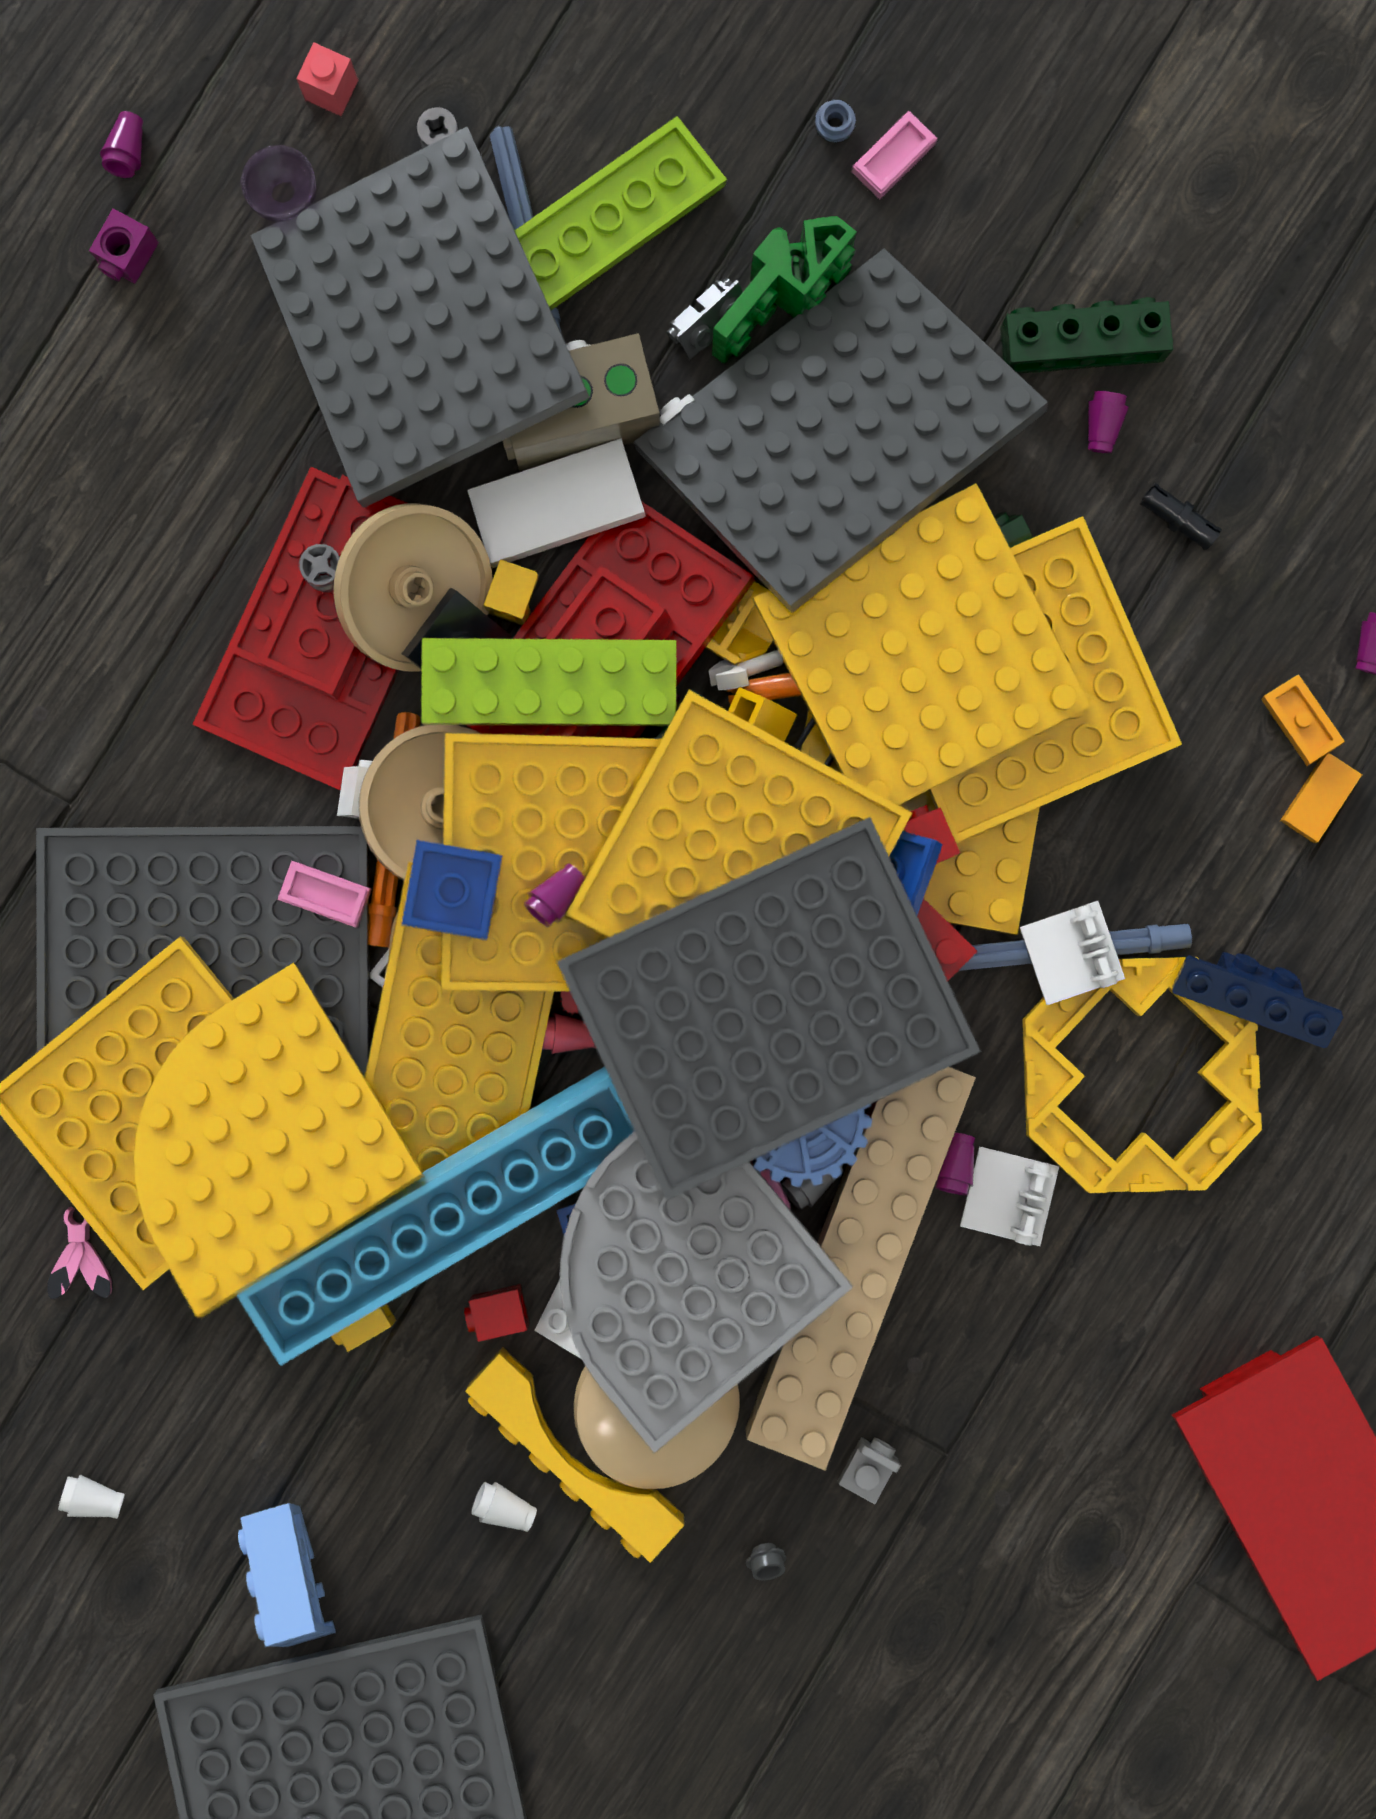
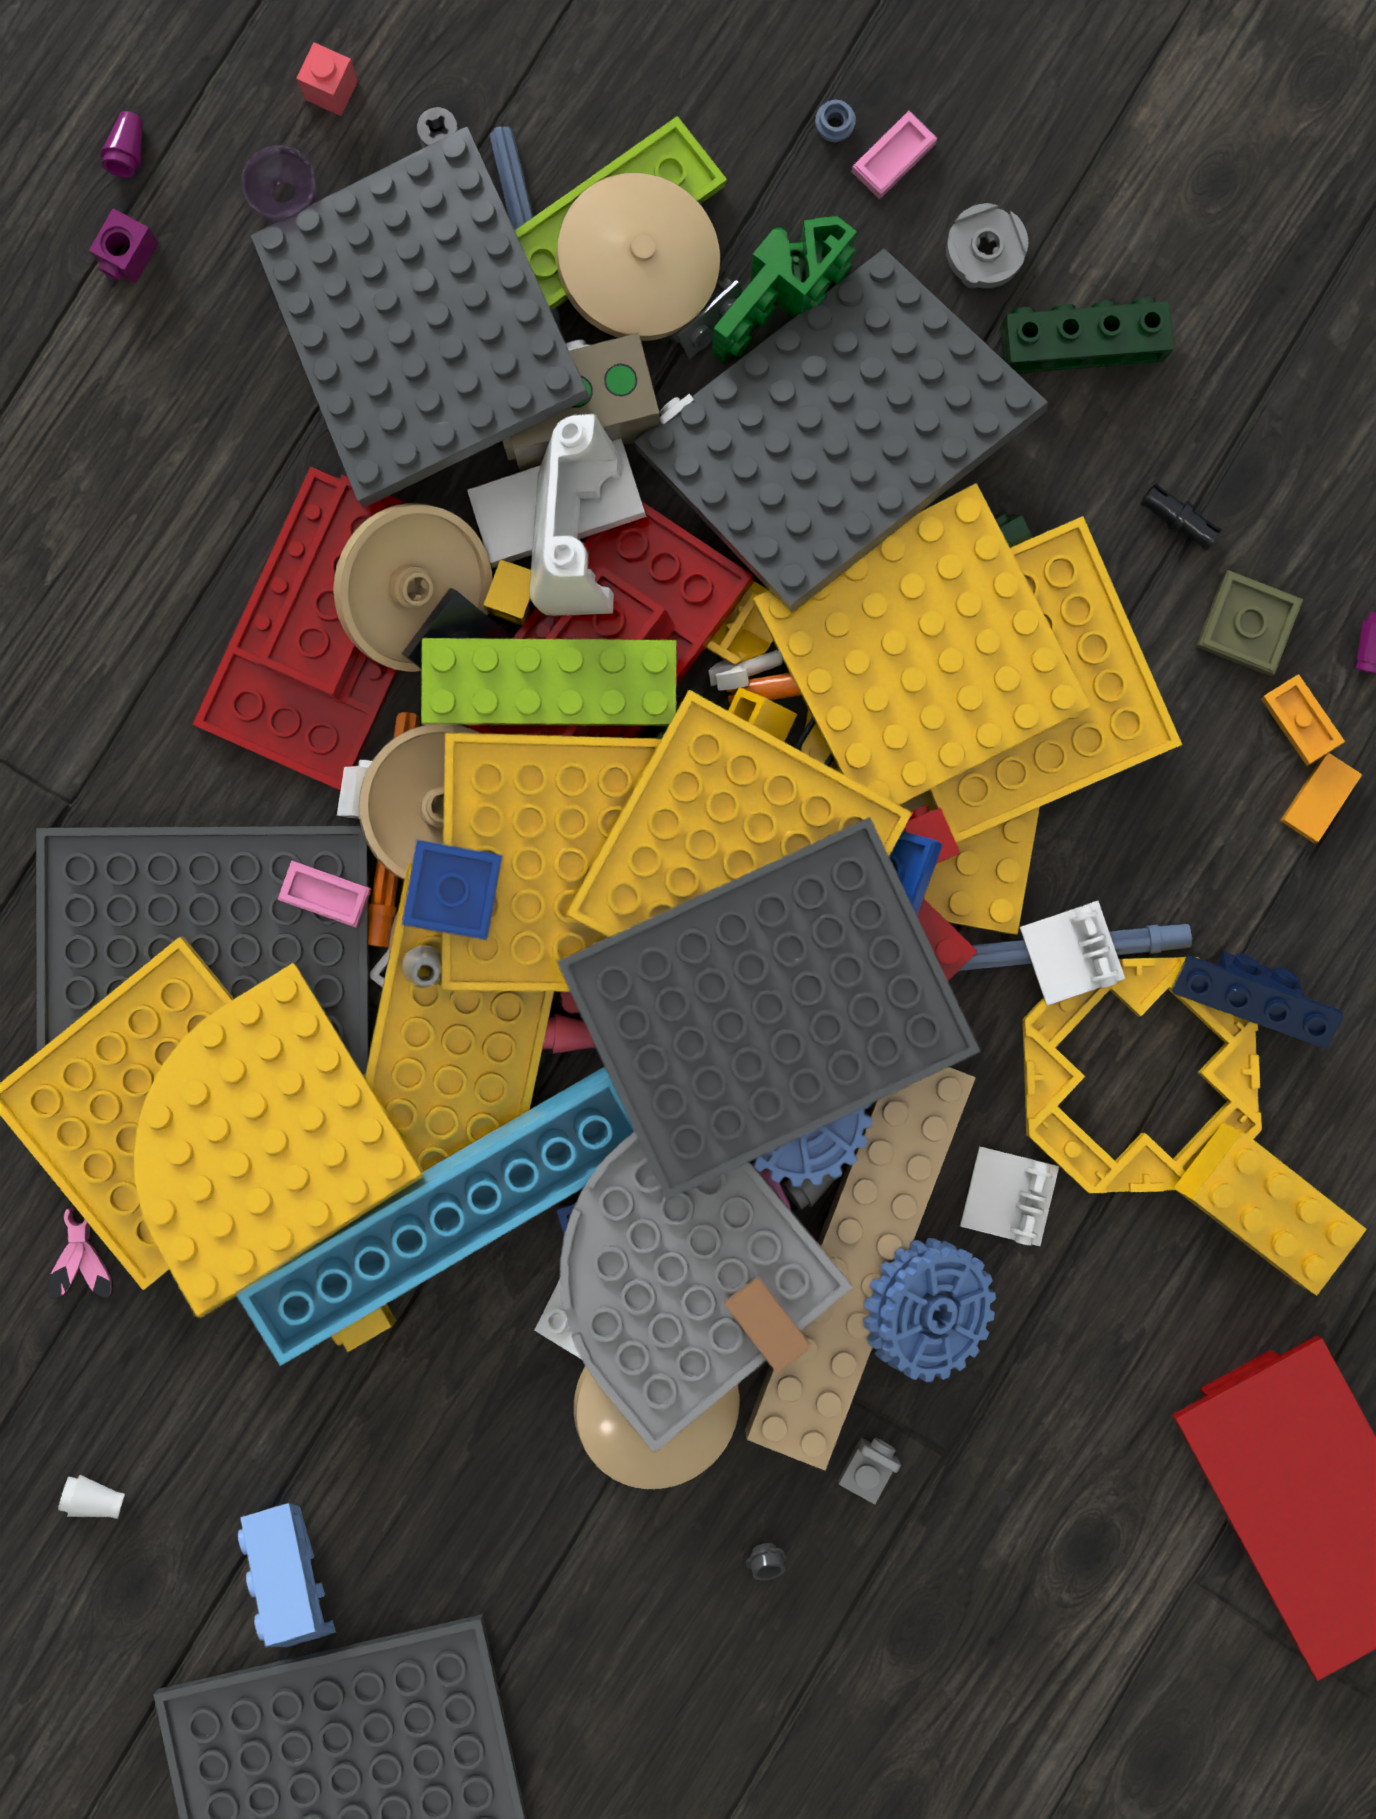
flat silver wheel [299,544,340,592] -> none
red brick [464,1284,530,1342] -> none
yellow arch [465,1347,684,1563] -> none
white cone [472,1482,537,1532] -> none
magenta cone [524,863,585,927] -> none
magenta cone [935,1132,975,1196] -> none
magenta cone [1088,391,1129,454] -> none
none -> light grey cone [402,946,442,987]
none -> white windscreen [529,414,622,616]
none -> tan dish [556,173,720,341]
none -> medium nougat tile [724,1275,812,1373]
none -> medium blue piece [863,1238,996,1382]
none -> light grey plate [946,203,1028,289]
none -> yellow brick [1174,1123,1367,1296]
none -> olive tile [1196,570,1303,676]

